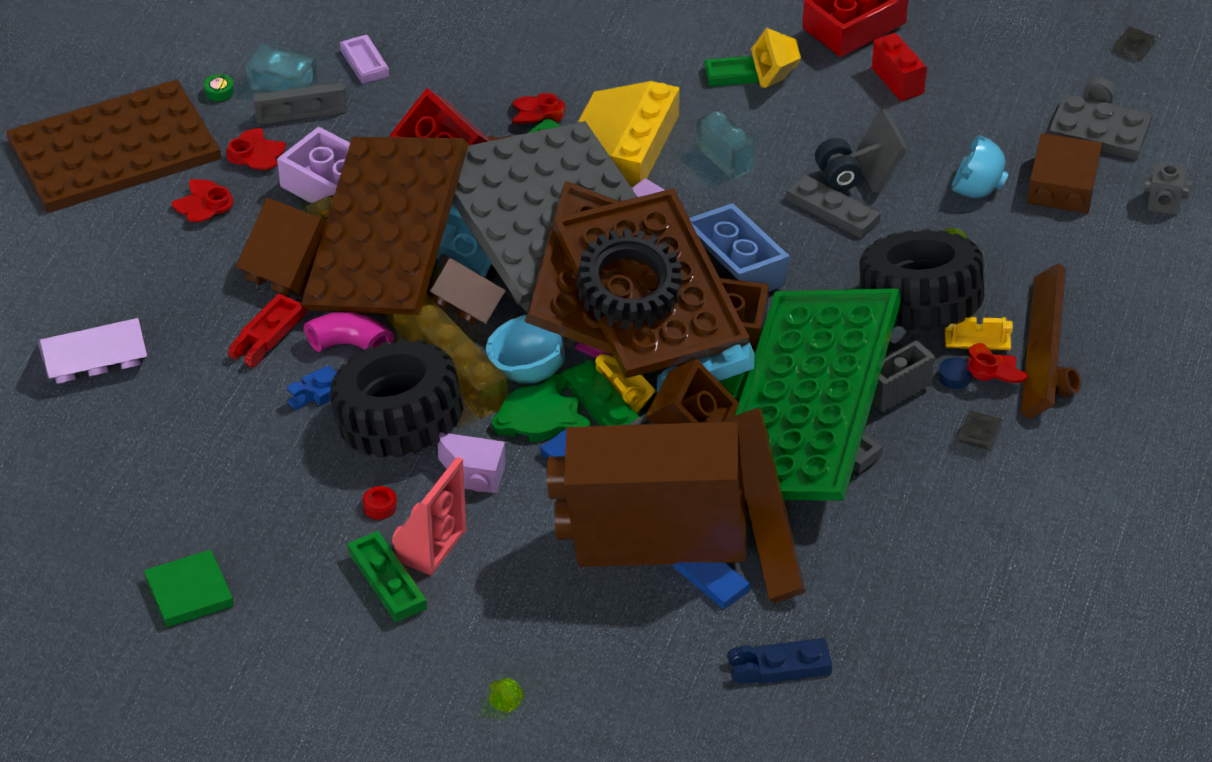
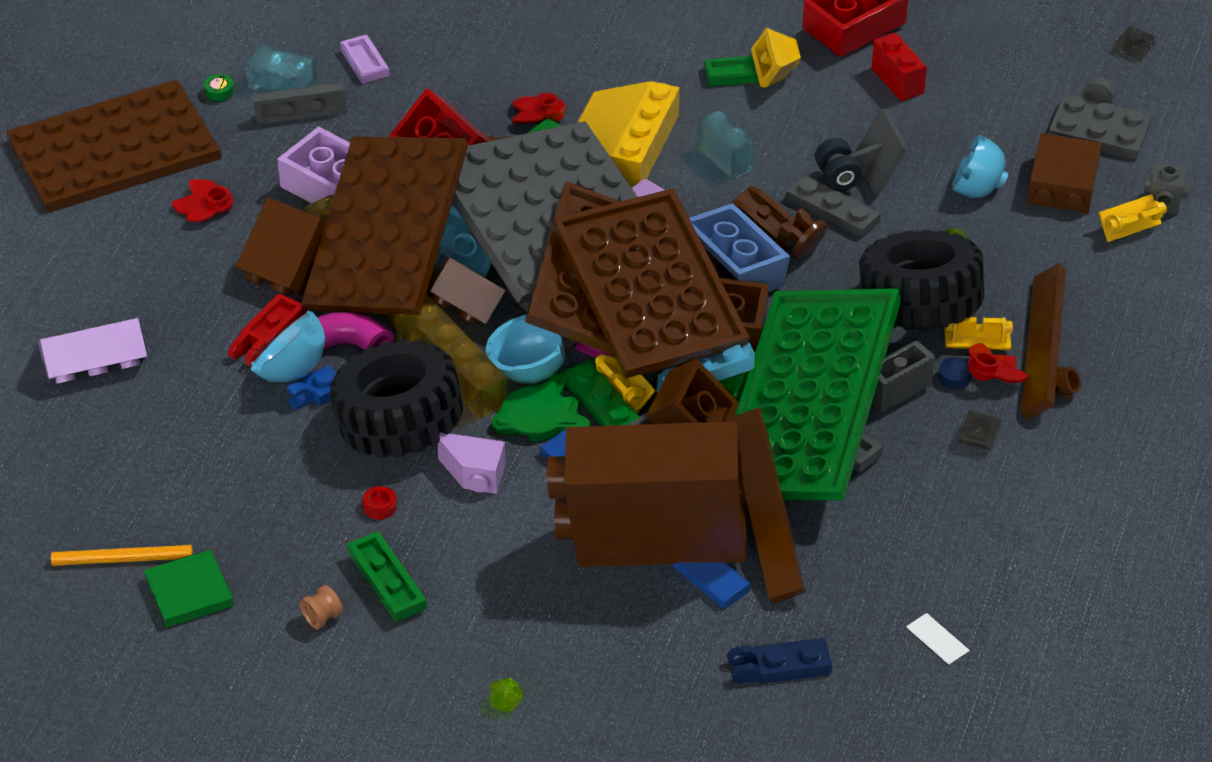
red plate [226,128,286,170] -> none
coral slope [392,457,466,576] -> none
black tyre [576,229,682,329] -> none
none -> light orange bar [51,545,193,566]
none -> medium azure cylinder [250,310,326,383]
none -> nougat wheel [299,585,343,630]
none -> reddish brown piece [730,186,827,260]
none -> white sticker [906,613,970,664]
none -> yellow hinge [1098,194,1167,242]

